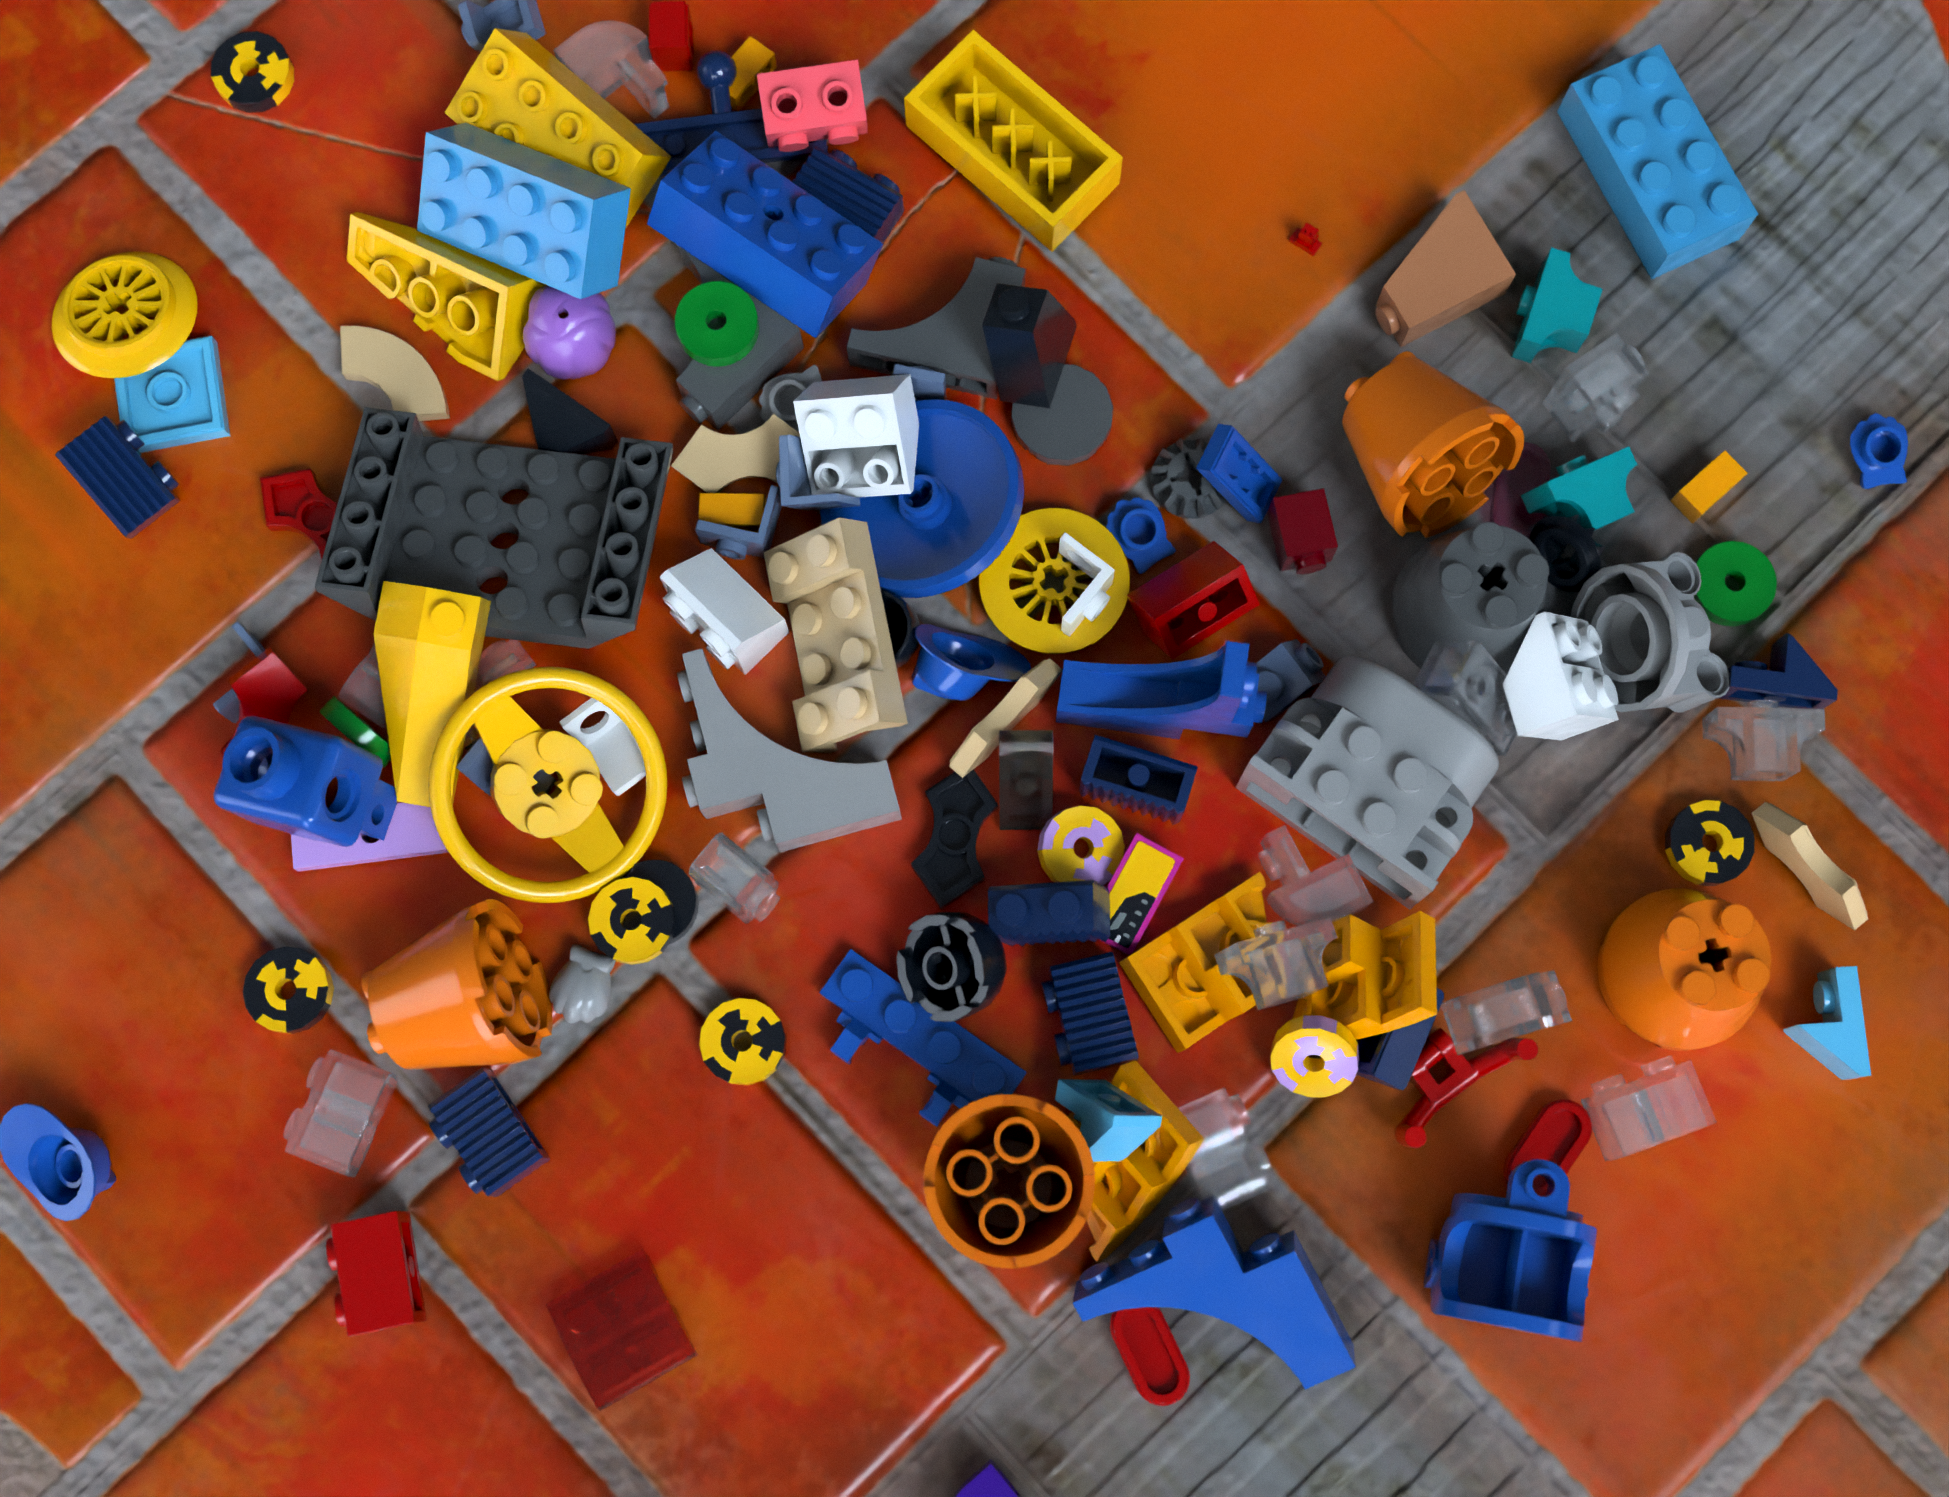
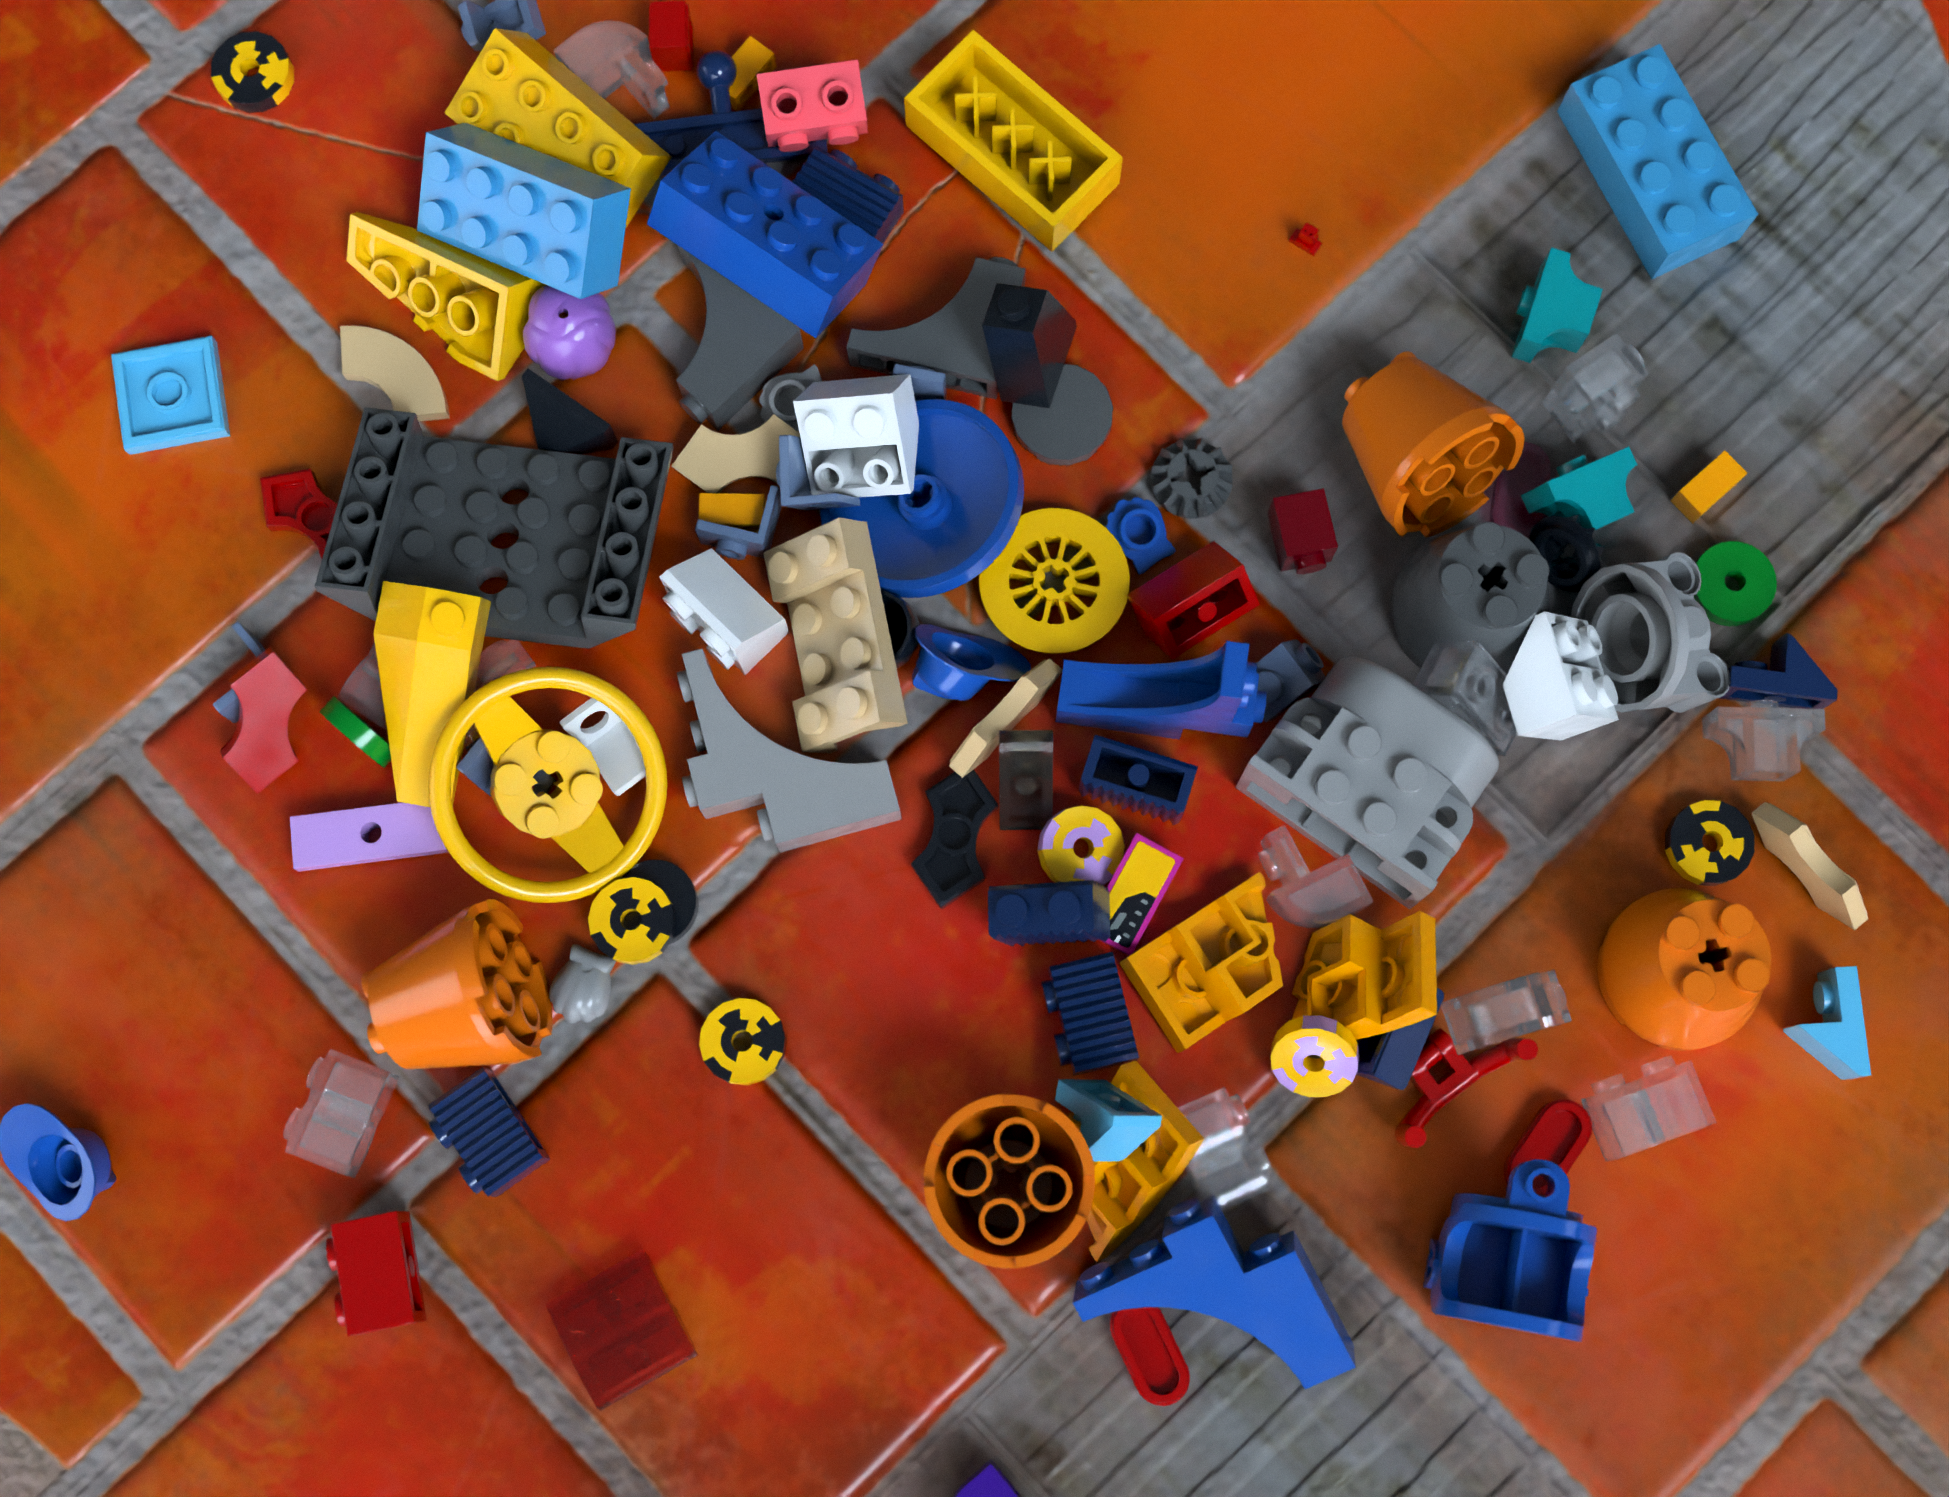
yellow piece [52,252,198,378] -> none
dark blue brick [55,416,181,539] -> none
blue piece [213,716,398,847] -> none
black piece [243,947,334,1034] -> none
green piece [675,281,759,367] -> none
clear brick [689,833,780,924] -> none
blue hinge [819,949,1027,1127] -> none
black cylinder [896,912,1007,1022] -> none
white bracket [1059,532,1115,637] -> none
blue plate [1196,423,1283,524] -> none
clear brick [1214,918,1337,1010] -> none
nougat slope [1375,190,1516,347] -> none
blue animal [1850,413,1908,489] -> none

